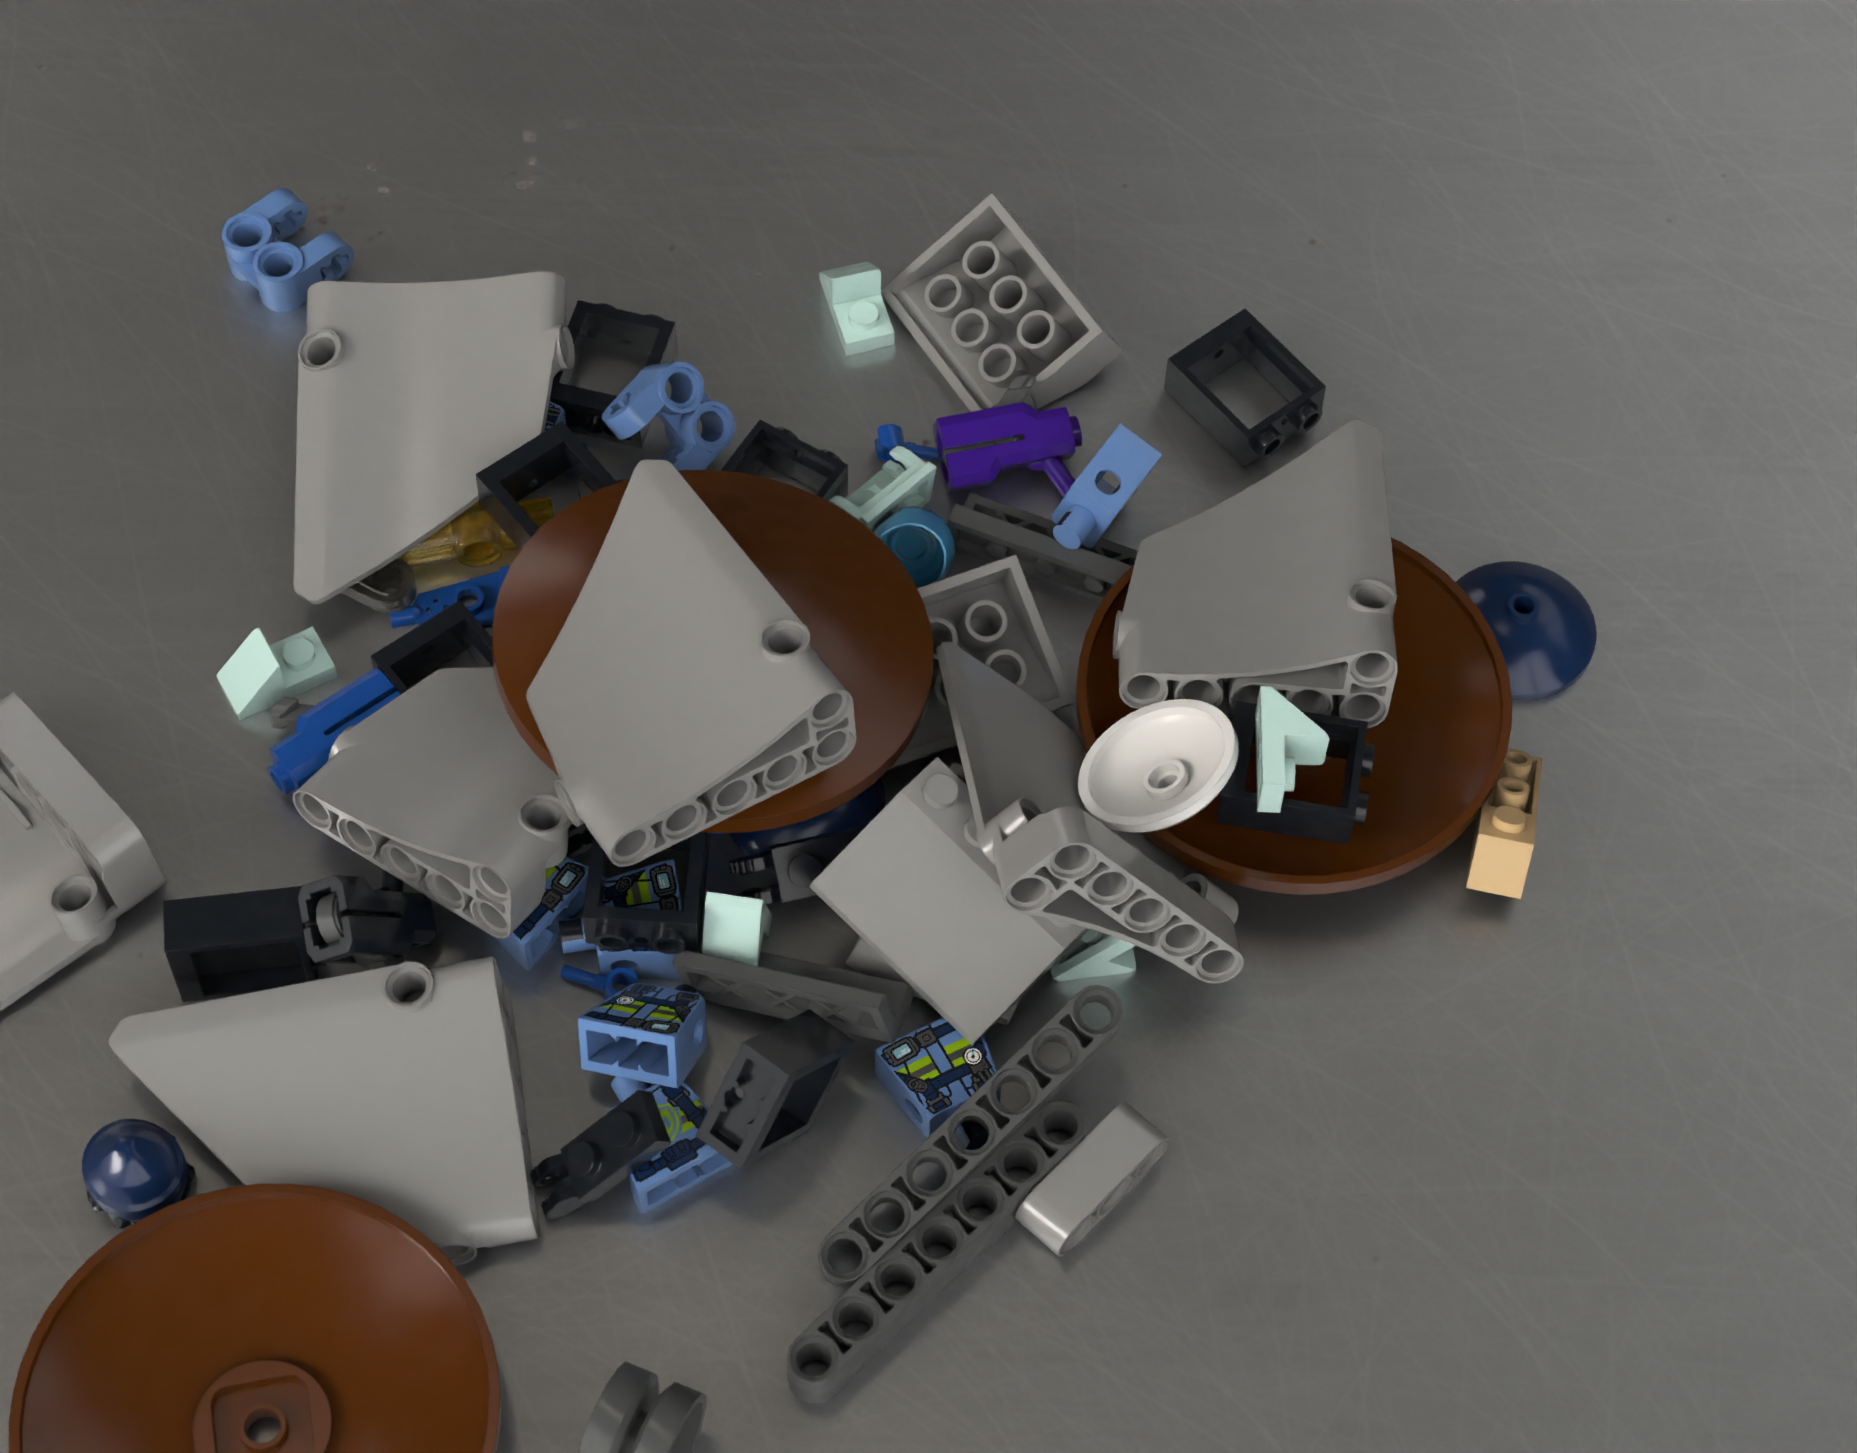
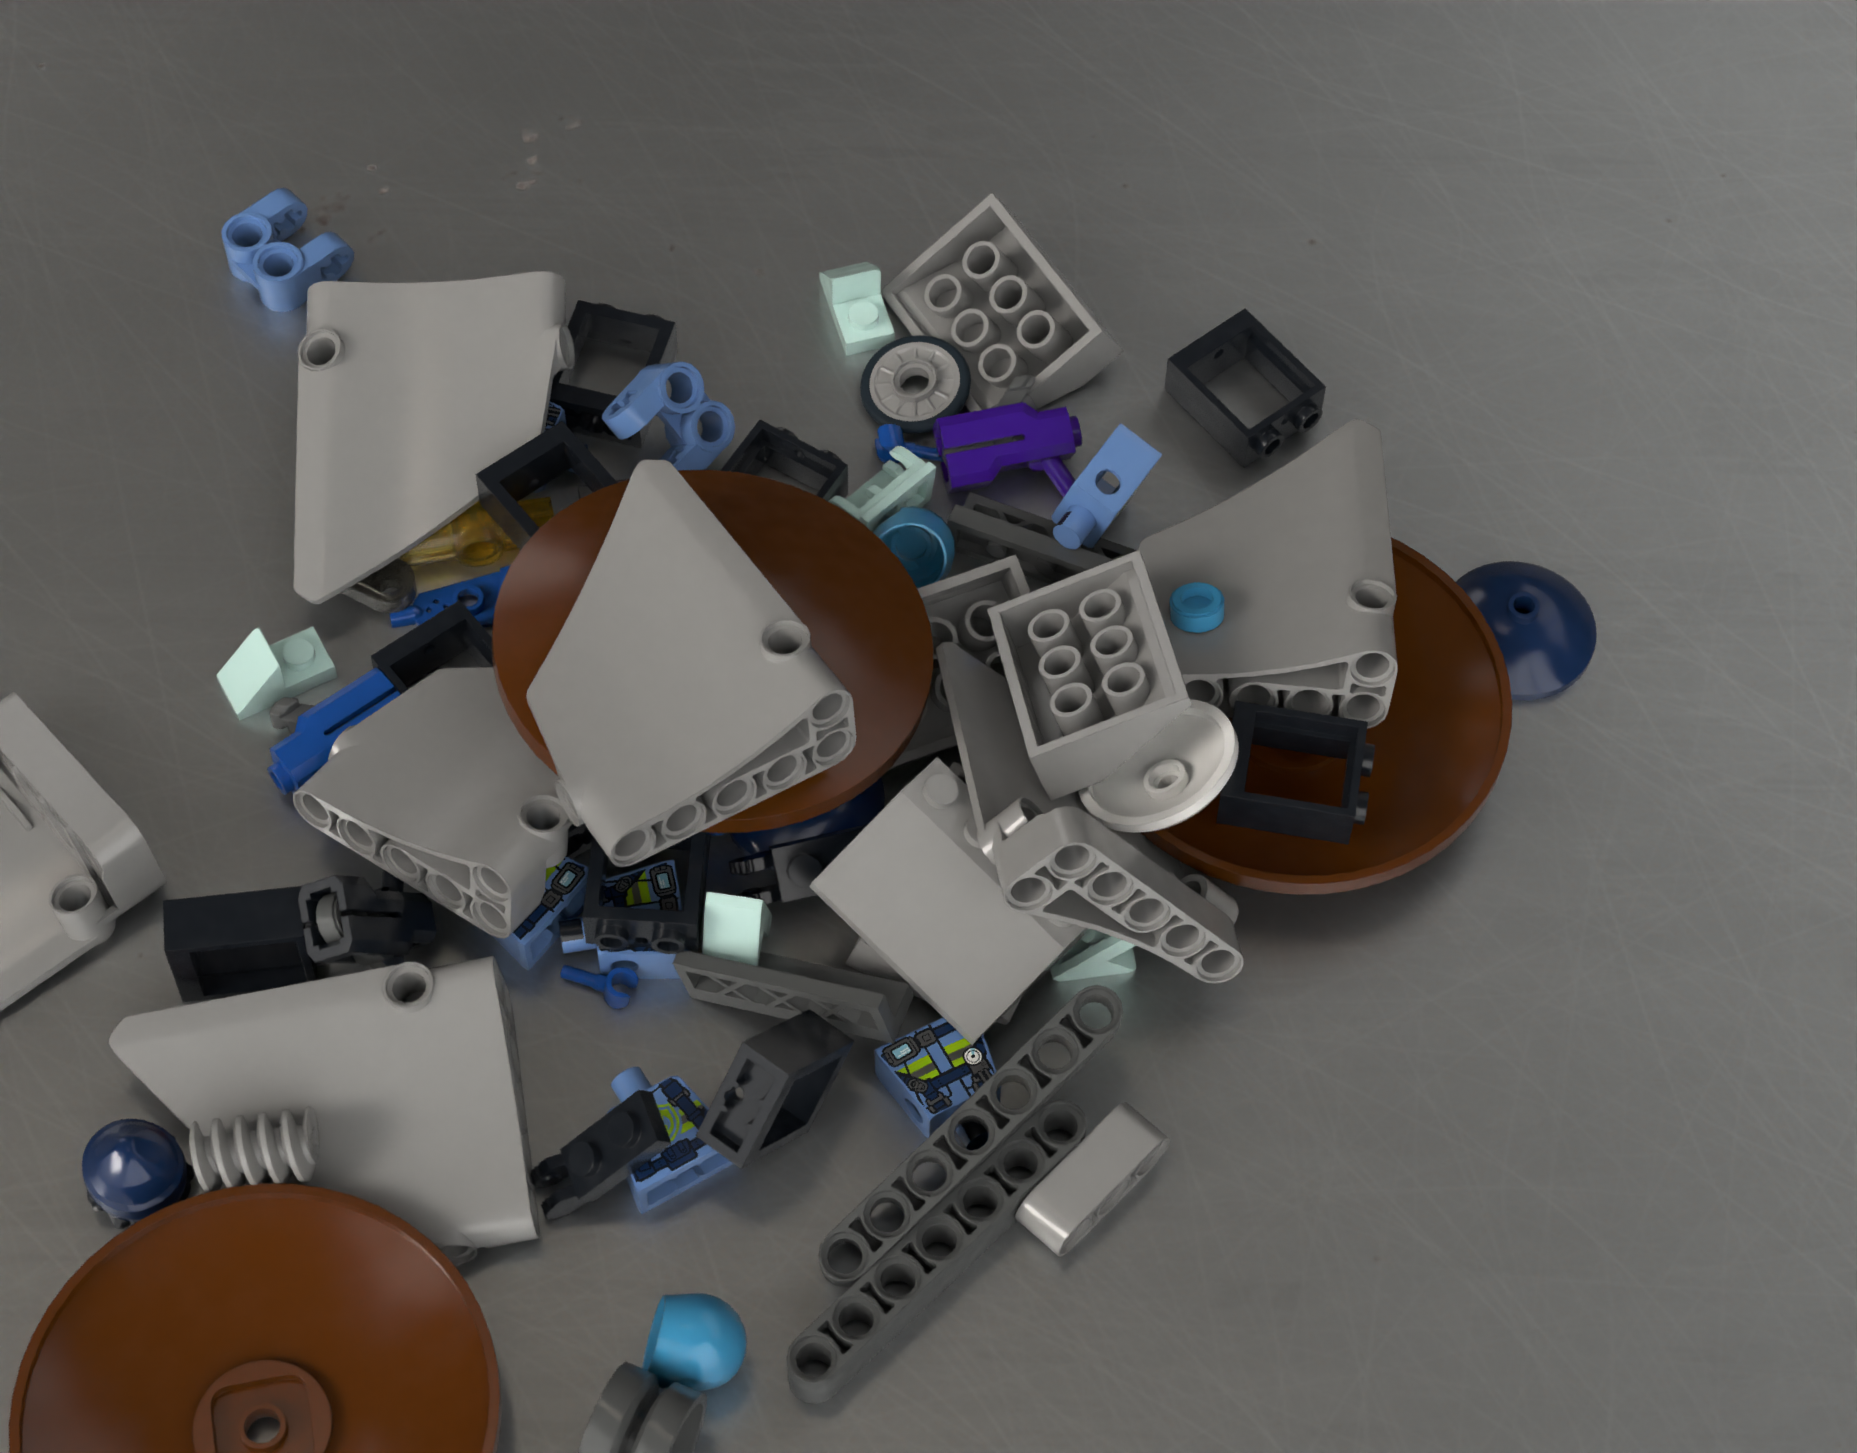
medium blue torso [578,983,707,1088] -> none
light aqua slope [1255,686,1329,813] -> none
tan slope [1466,749,1542,899] -> none
none -> light grey piece [189,1106,319,1193]
none -> dark azure helmet [642,1293,747,1391]
none -> light grey wheel [860,335,971,434]
none -> light grey slope [987,550,1192,801]
none -> dark azure tile [1169,582,1225,633]

